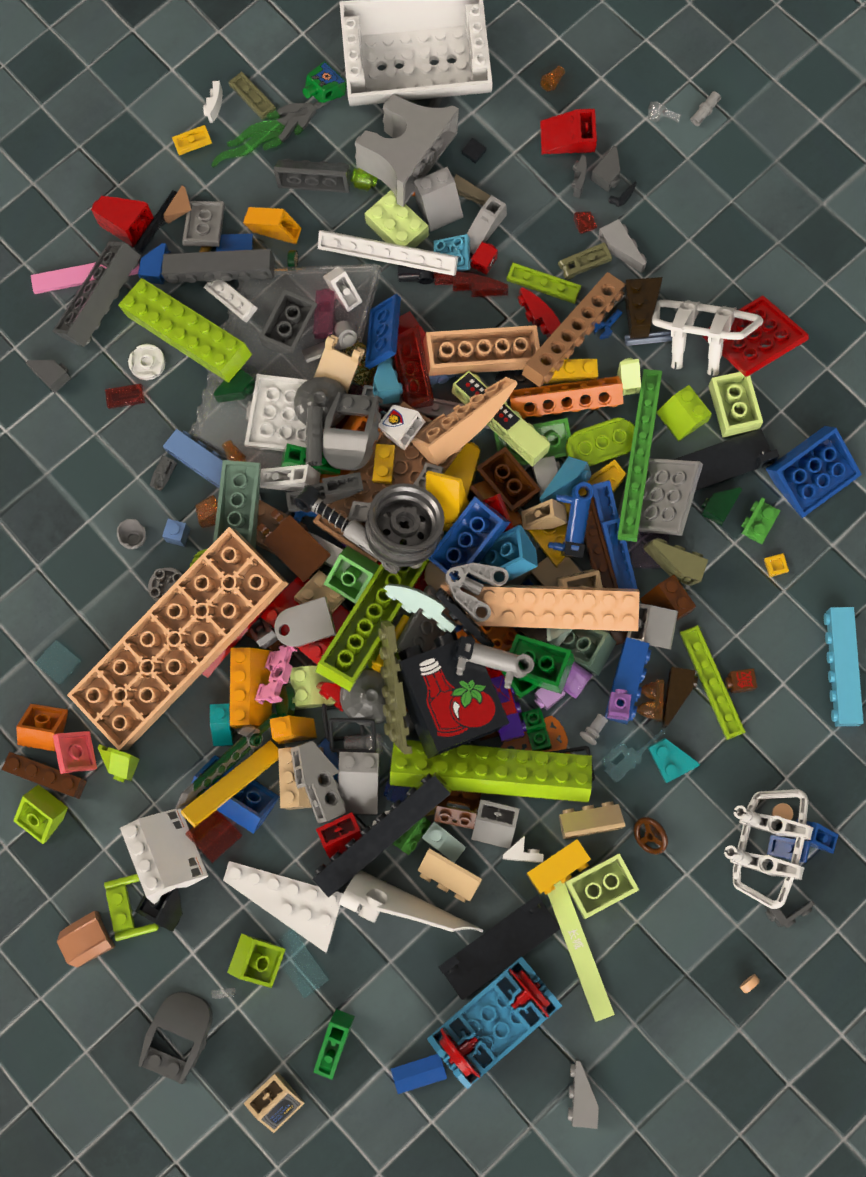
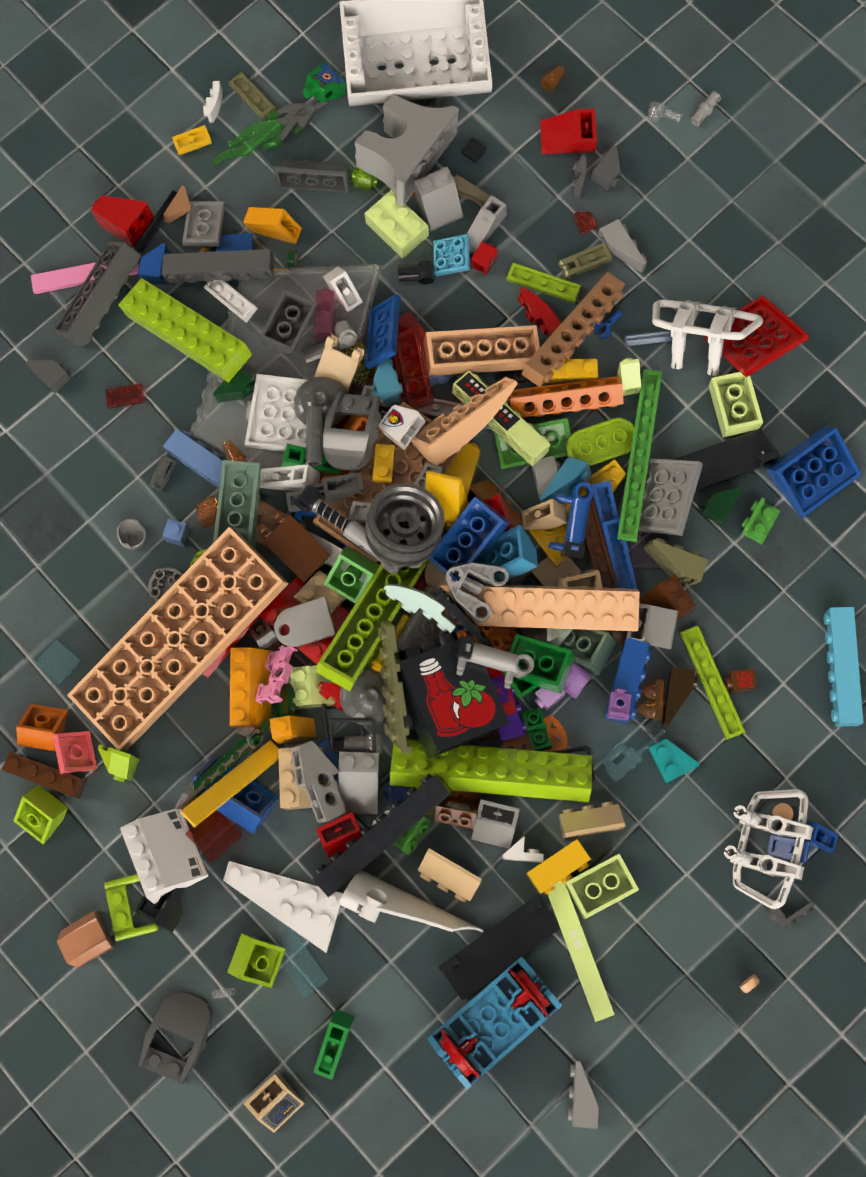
white tile [128,344,166,381] -> none
teal slope [210,704,233,746] -> none
white tile [318,230,458,276] -> none
blue piece [391,1054,447,1094] -> none
light aqua slope [422,822,466,863] -> none
clear red slope [434,271,508,297] -> none
reddish brown slope [476,447,541,512] -> none
light grey pin [580,714,608,745] -> none
black bar [609,181,637,207] -> none
dark brown wedge [624,277,663,339] -> none
reddish brown piece [634,817,668,855] -> none
lime slope [656,385,712,442] -> none
yellow tile [764,553,789,577] -> none

